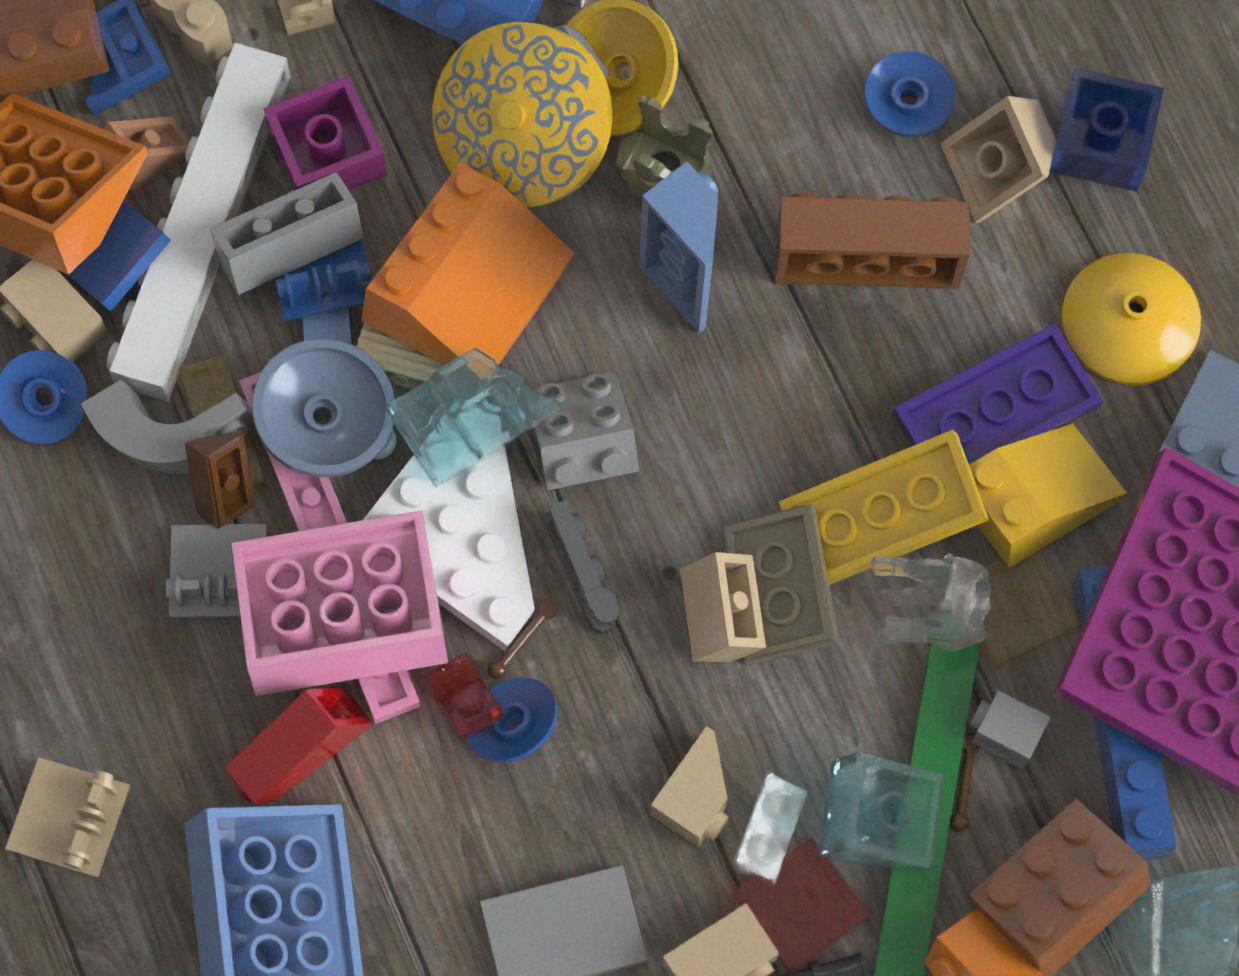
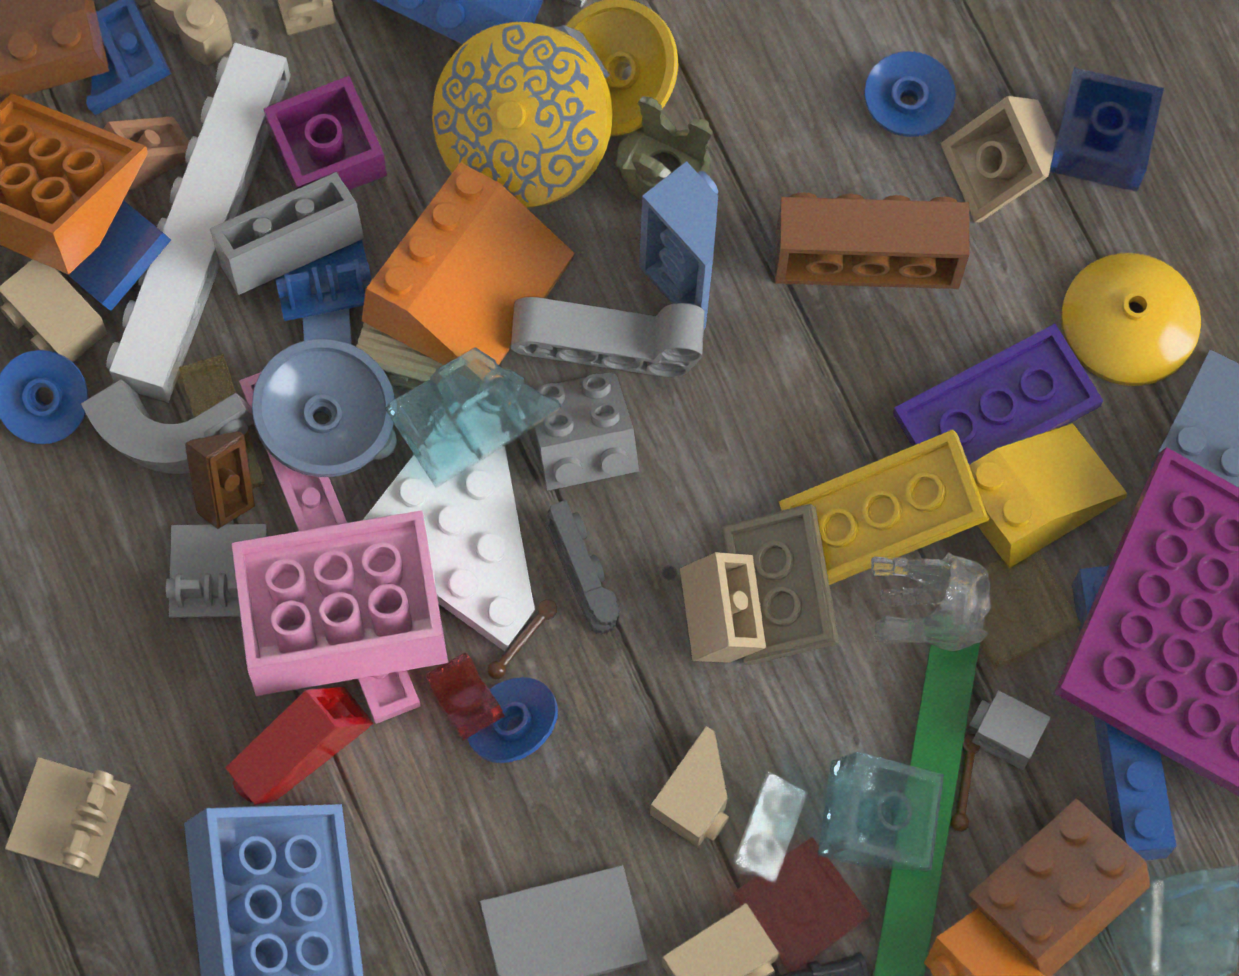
none -> light grey beam [511,297,705,377]

